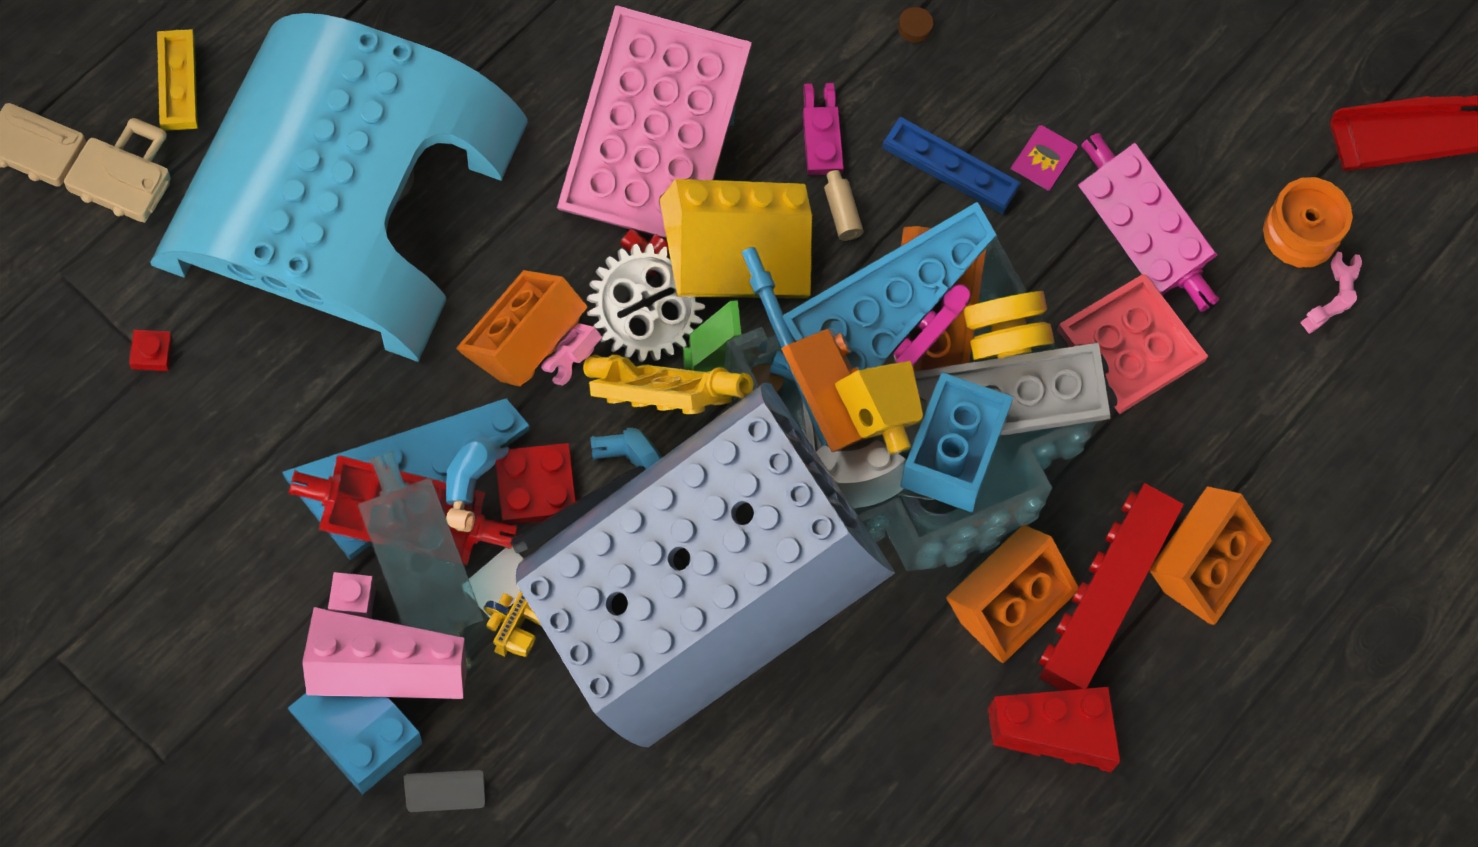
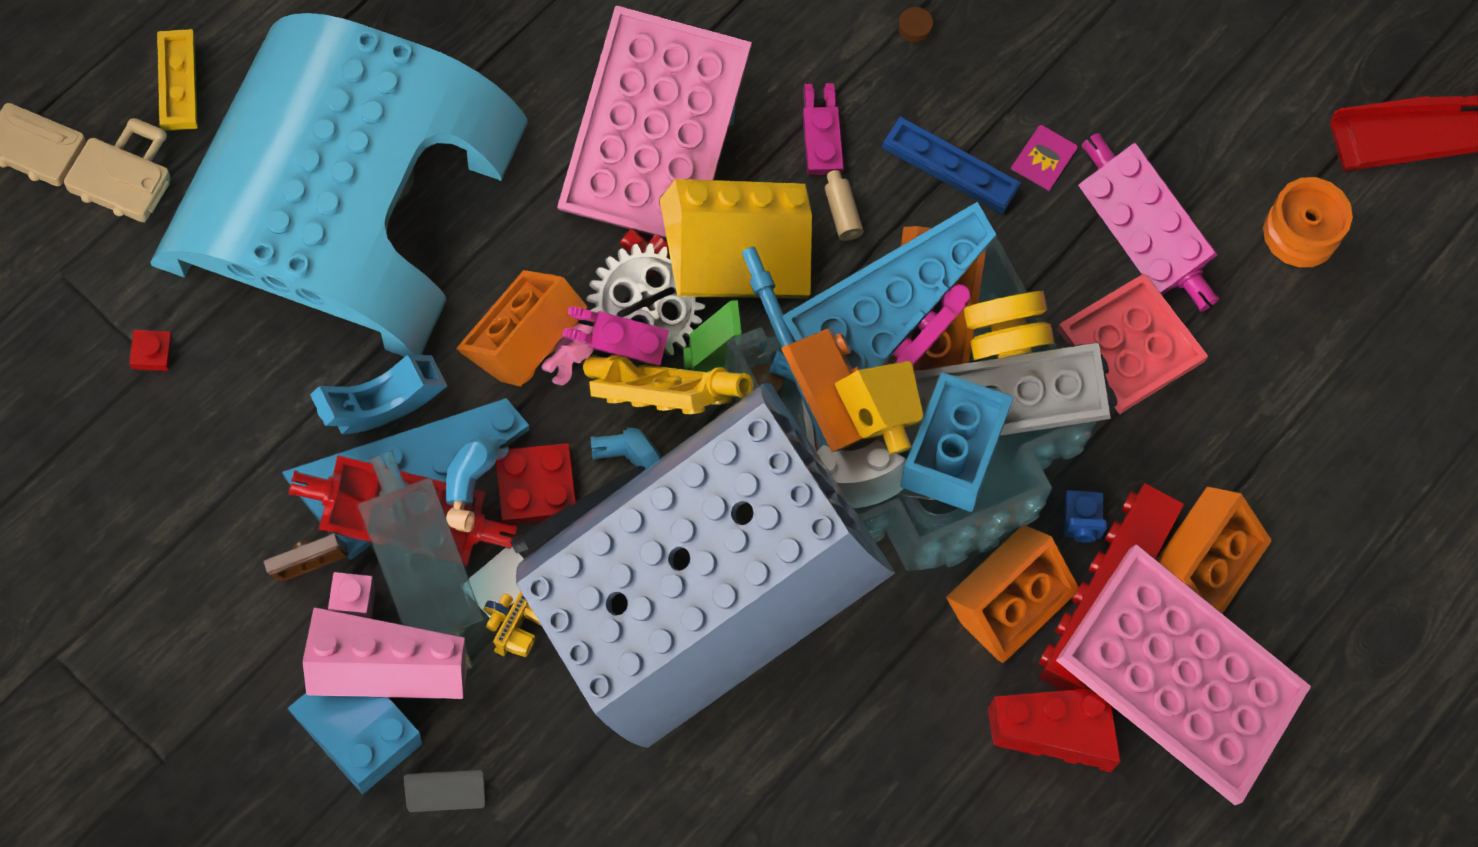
bright pink piece [1301,252,1362,334] -> none
none -> reddish brown plate [263,534,349,582]
none -> dark azure arch [310,354,447,434]
none -> dark pink hinge [562,306,669,366]
none -> bright pink plate [1056,544,1311,805]
none -> blue bracket [1064,490,1107,543]

